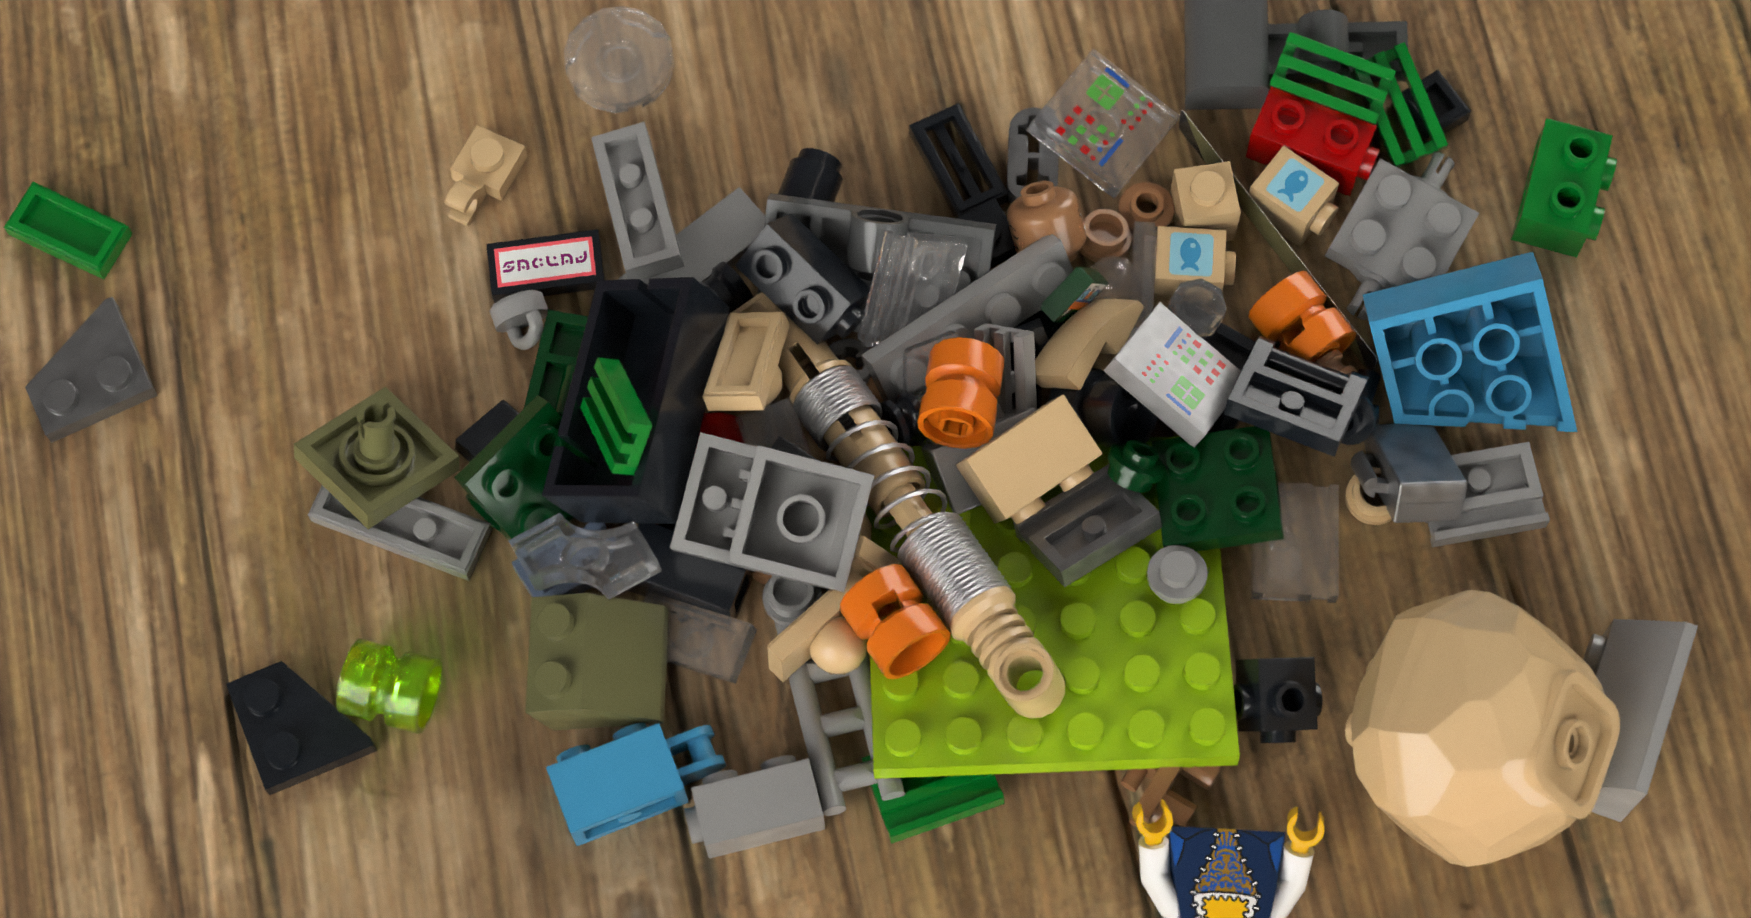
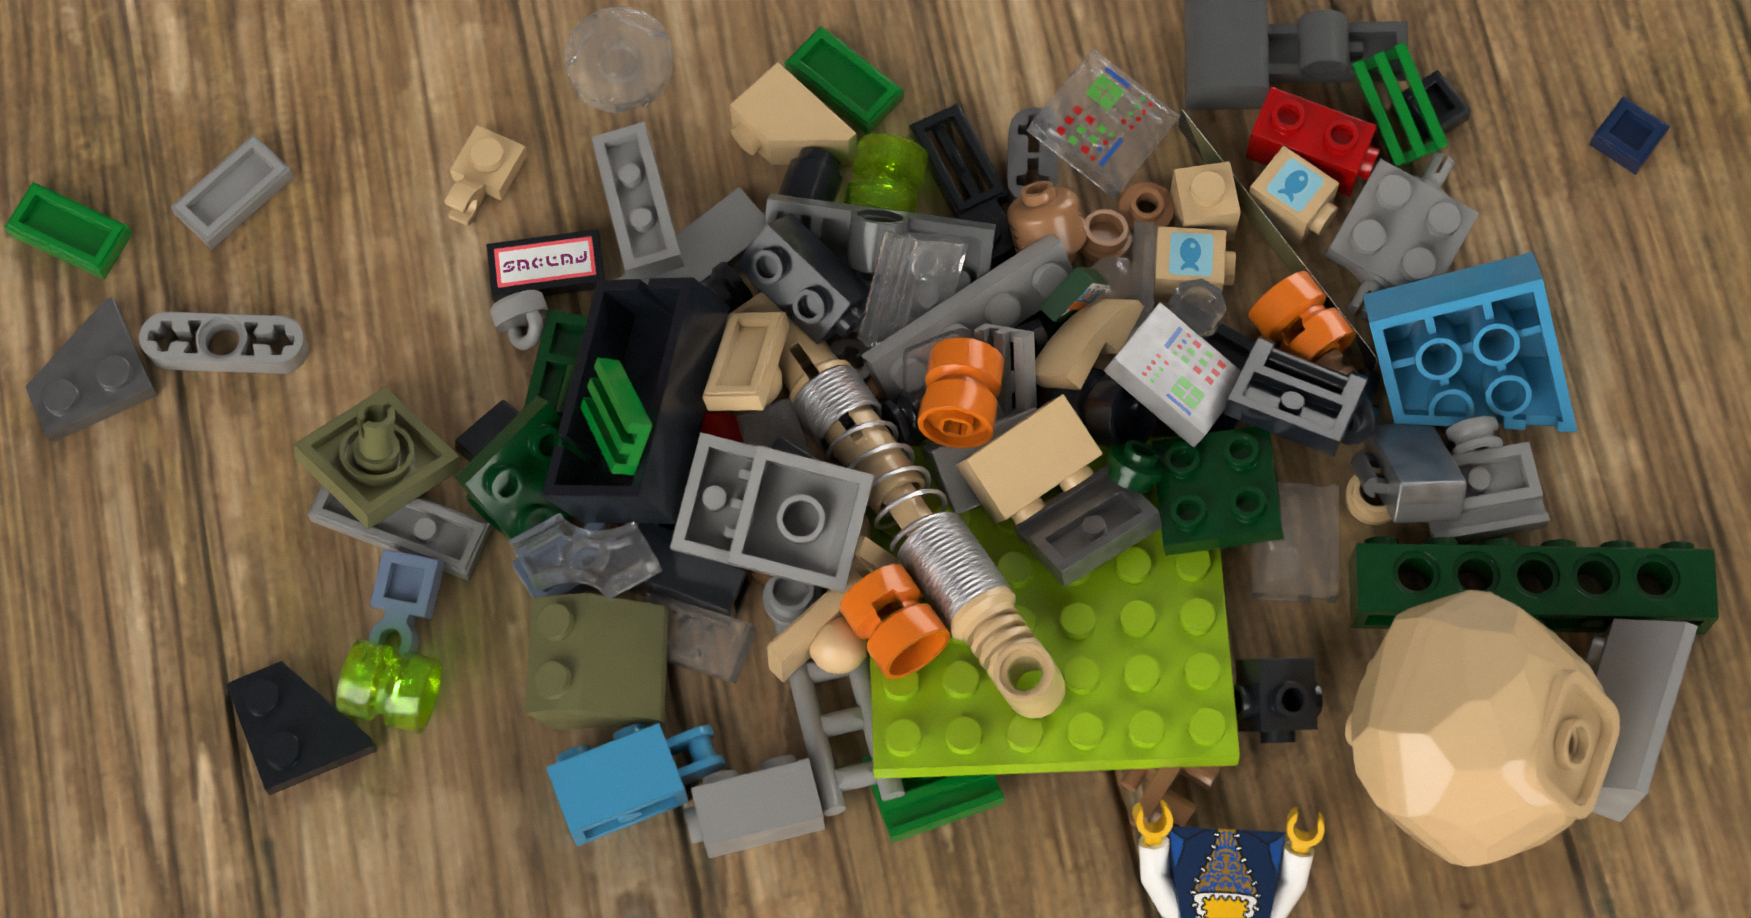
light grey plate [1147,545,1207,604] -> none
green tile [1269,32,1396,125] -> none
green brick [1511,118,1617,258] -> none
none -> light grey beam [139,312,309,374]
none -> light grey tile [171,134,294,250]
none -> sand blue plate [369,549,445,658]
none -> tan slope [730,62,857,165]
none -> green tile [784,26,904,136]
none -> clear neon green wheel [843,133,928,213]
none -> dark green brick [1348,536,1719,635]
none -> light grey bush [1446,416,1504,455]
none -> dark blue tile [1589,96,1670,175]

